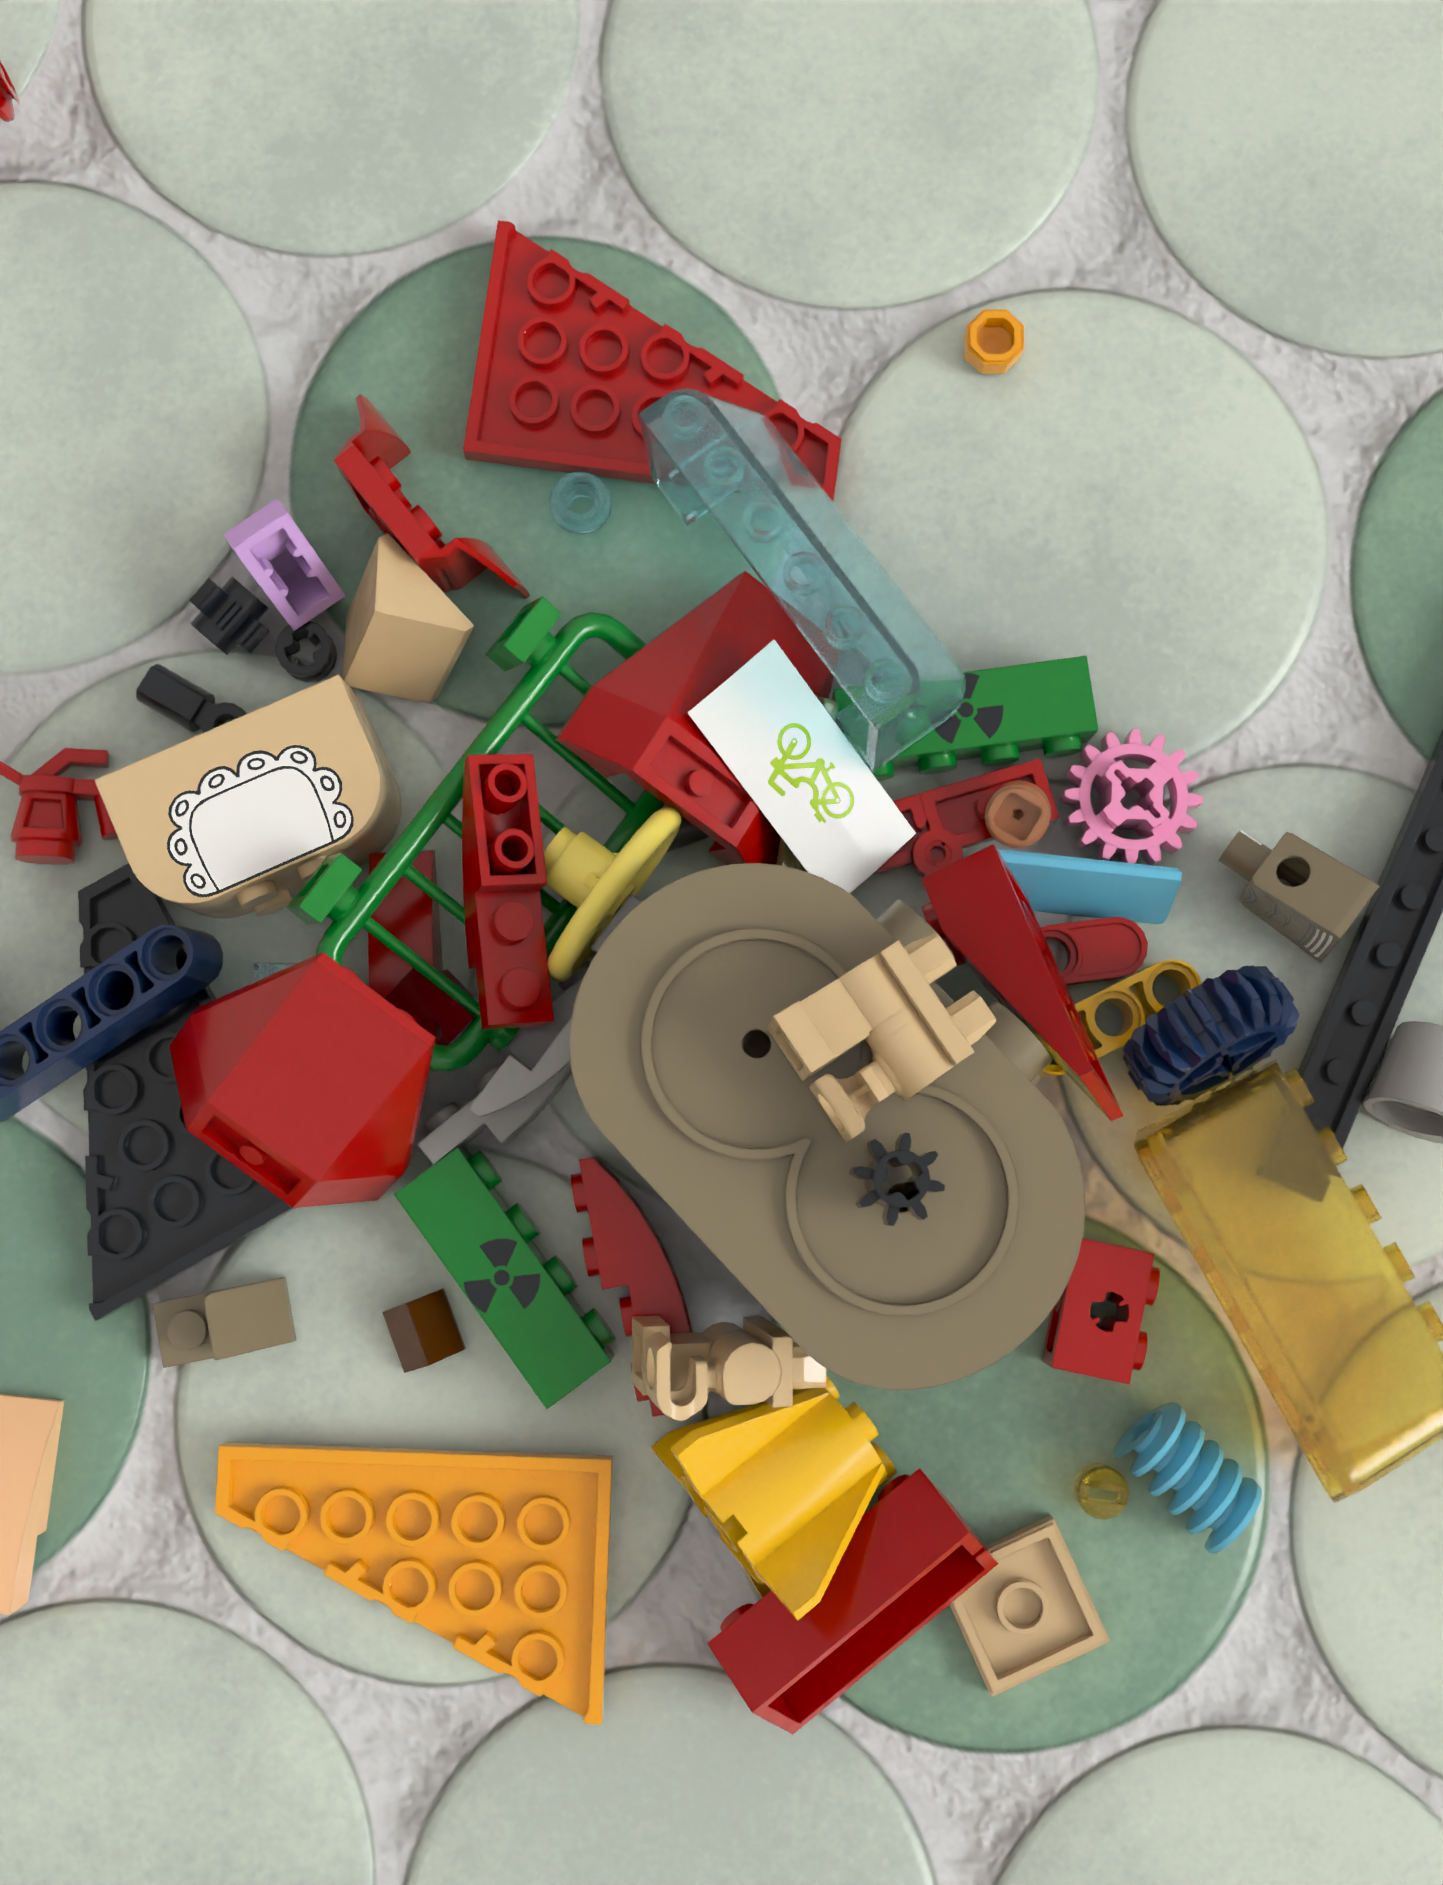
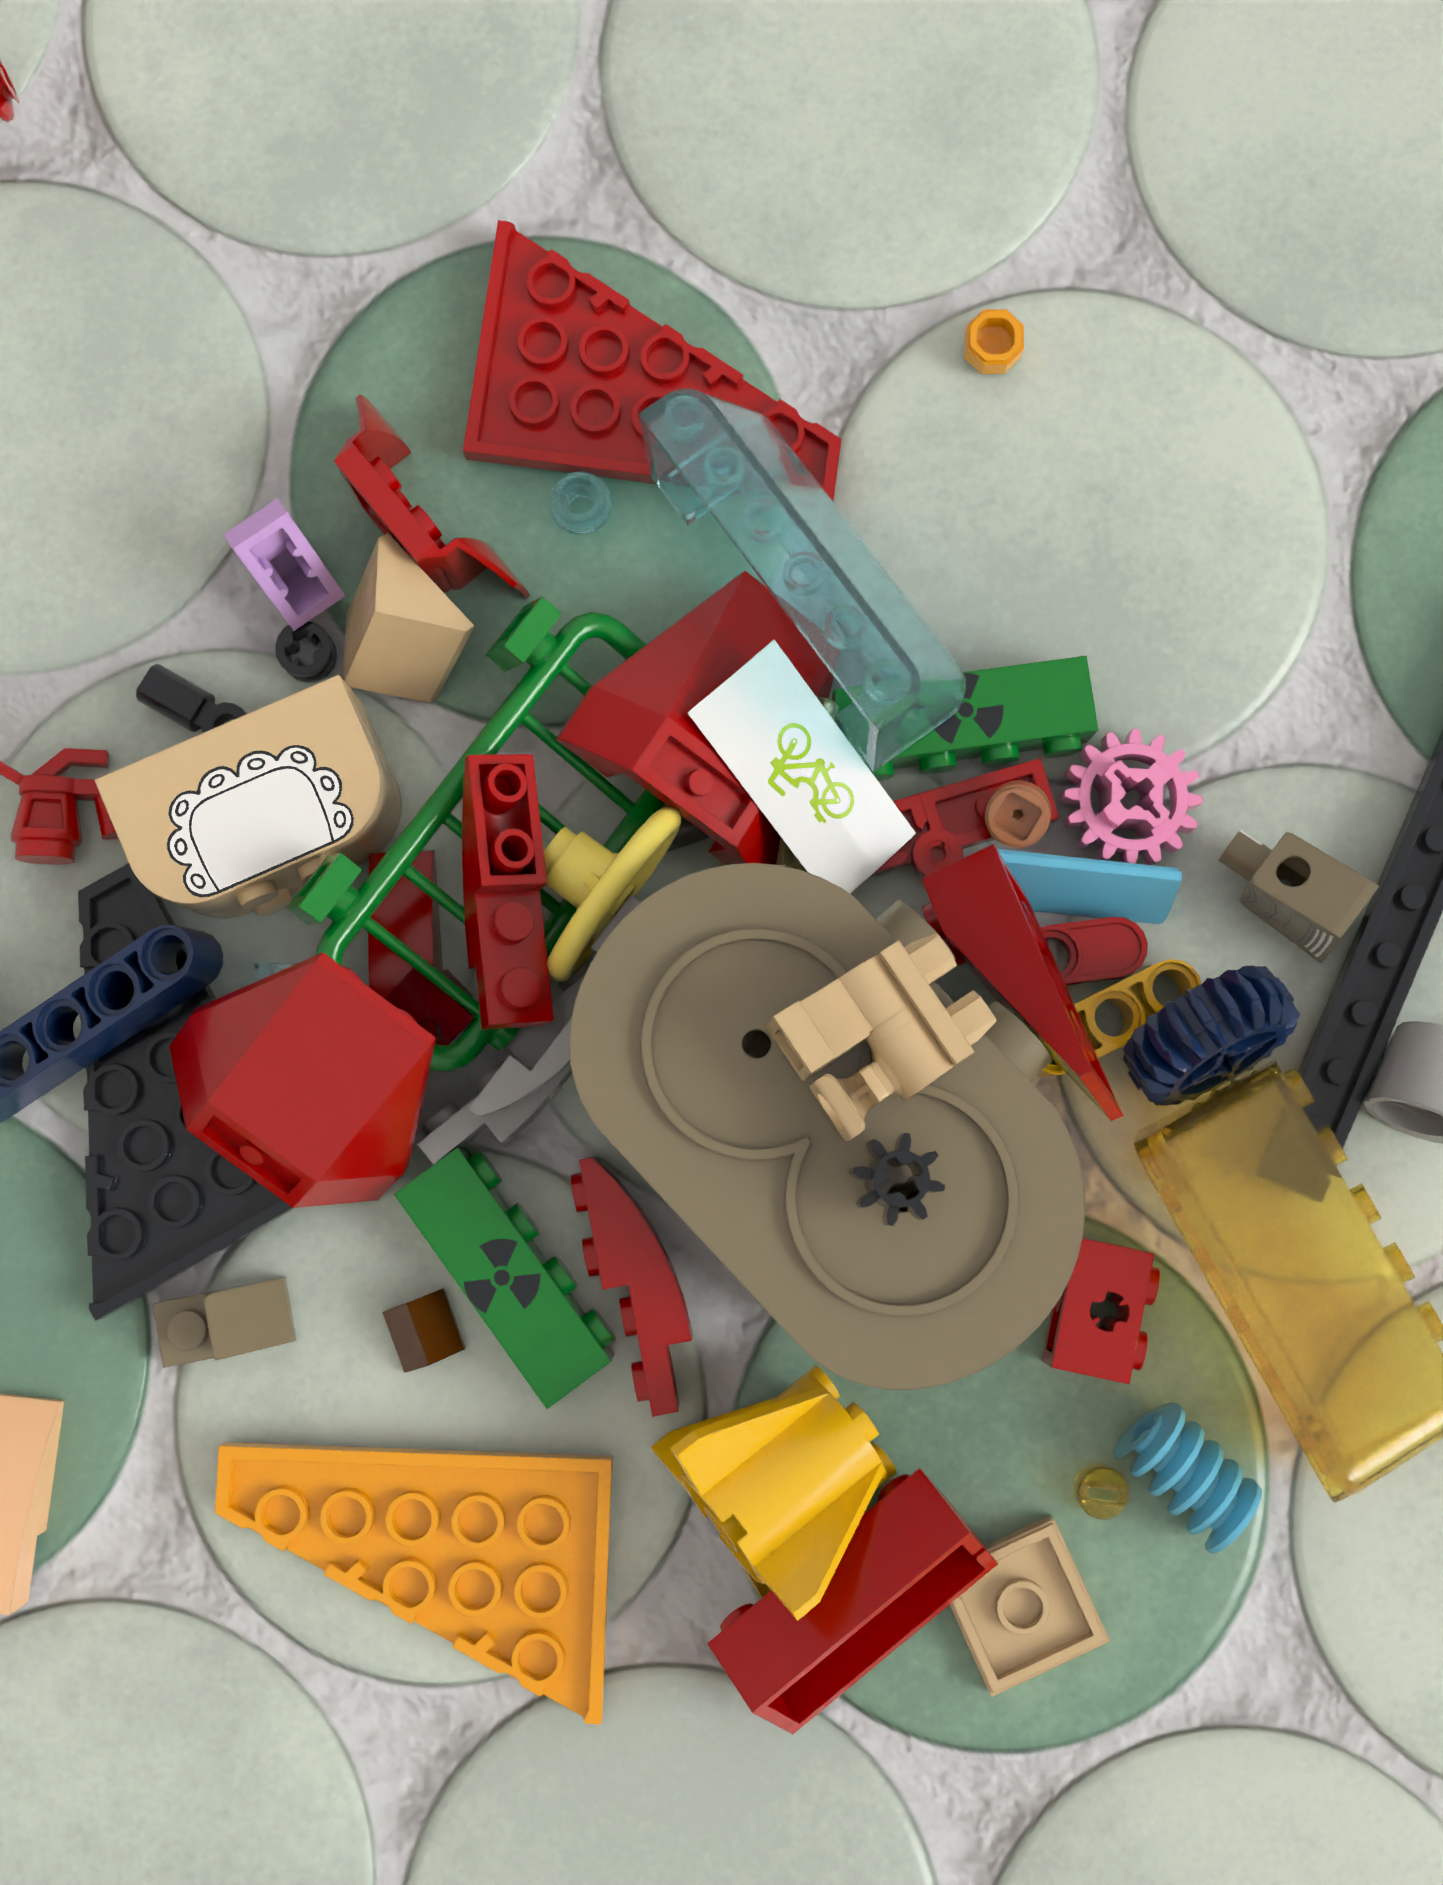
black gear [189,577,270,655] -> none
tan hips [632,1316,826,1421] -> none

